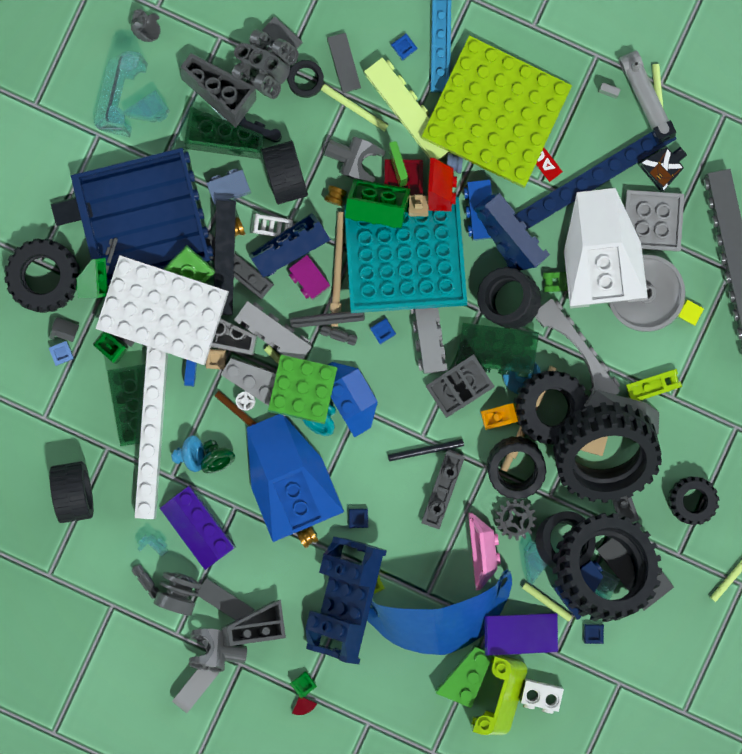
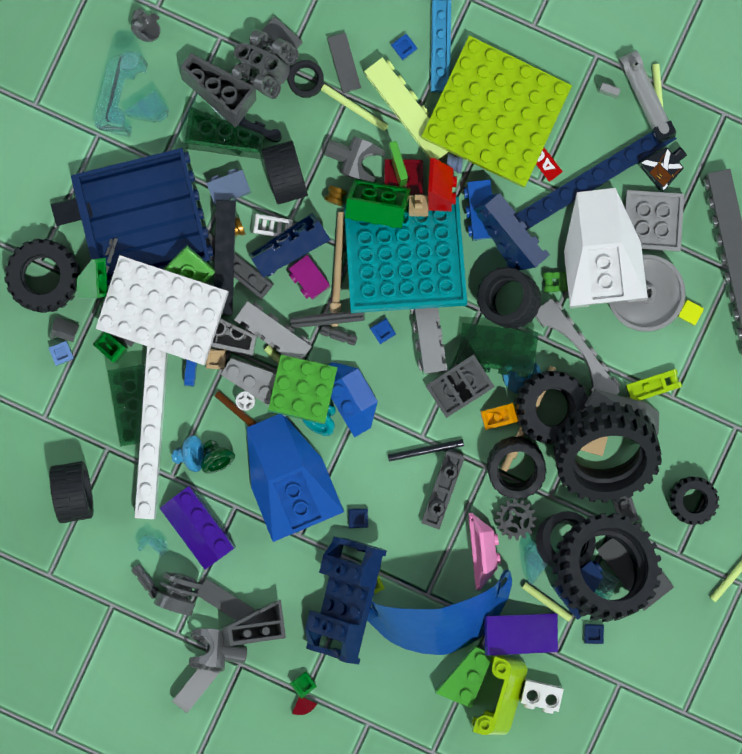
pearl gold wheel [296,526,319,549] -> none

